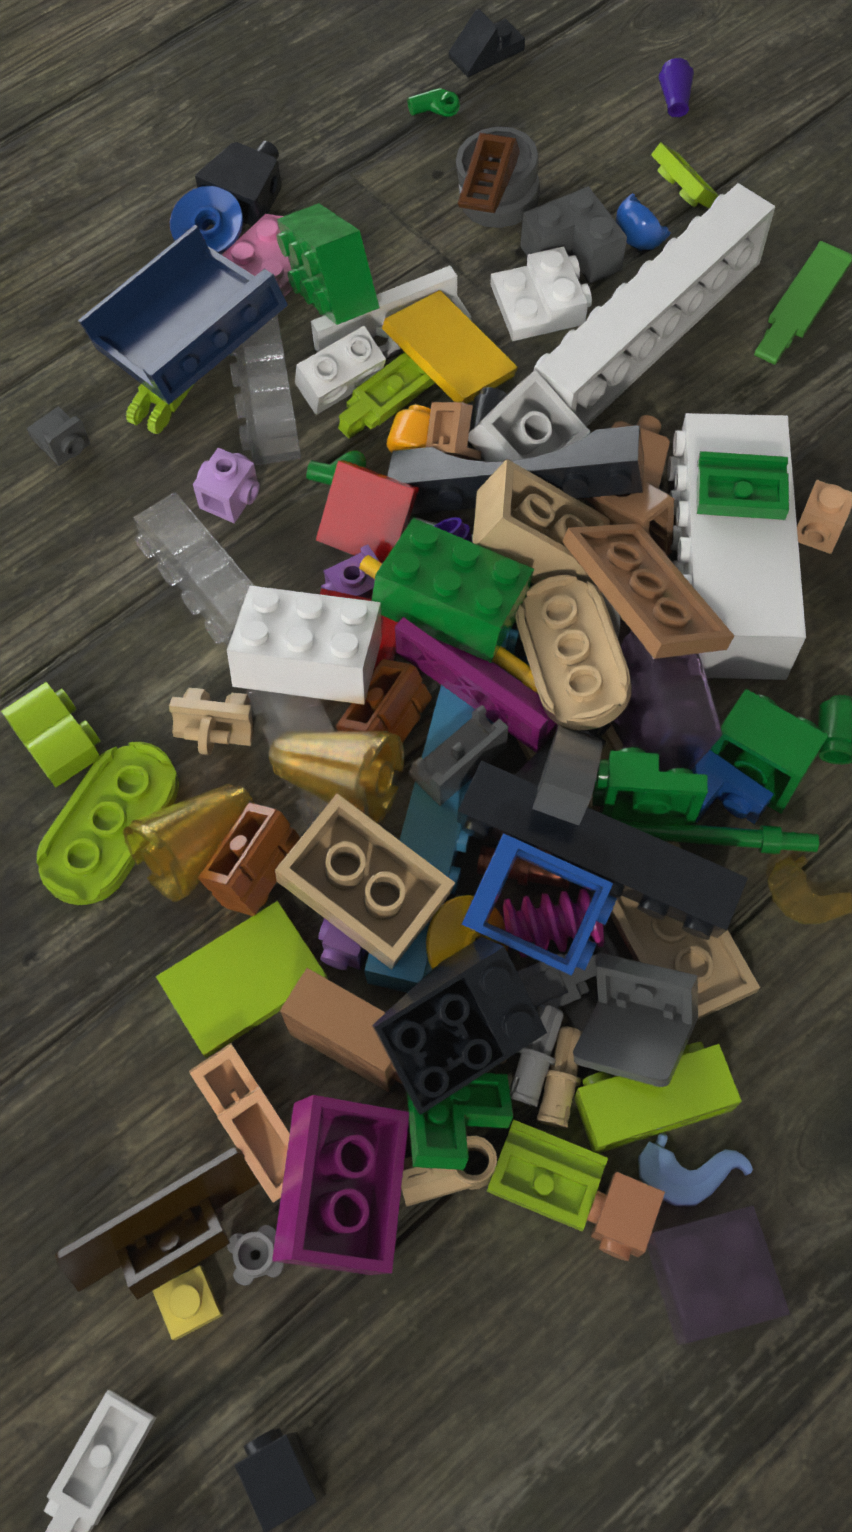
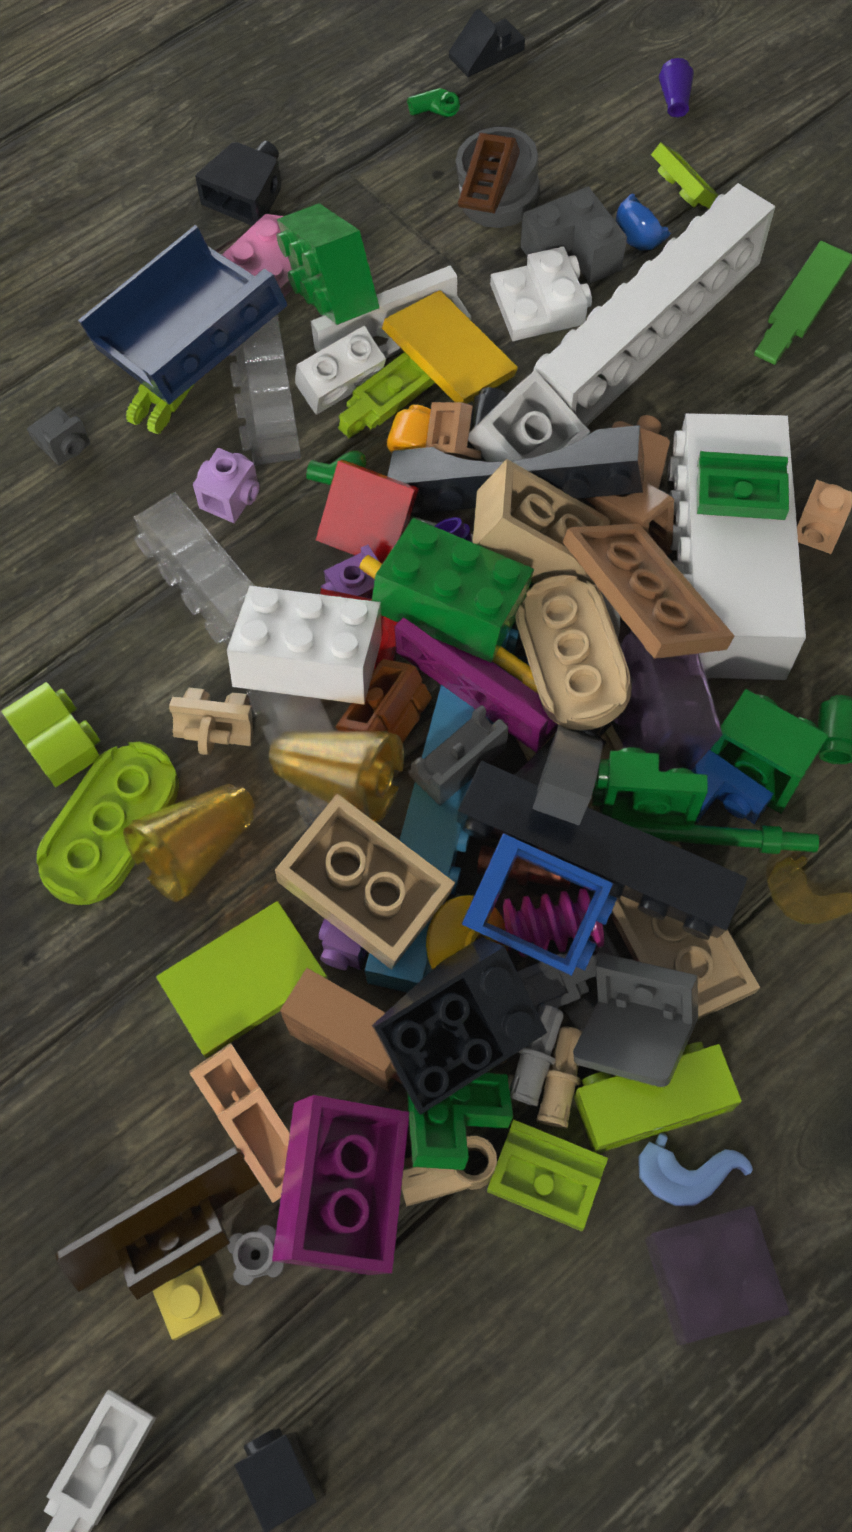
blue dish [170,186,243,254] -> none
dark orange brick [198,803,301,916] -> none
nougat brick [587,1172,665,1261] -> none

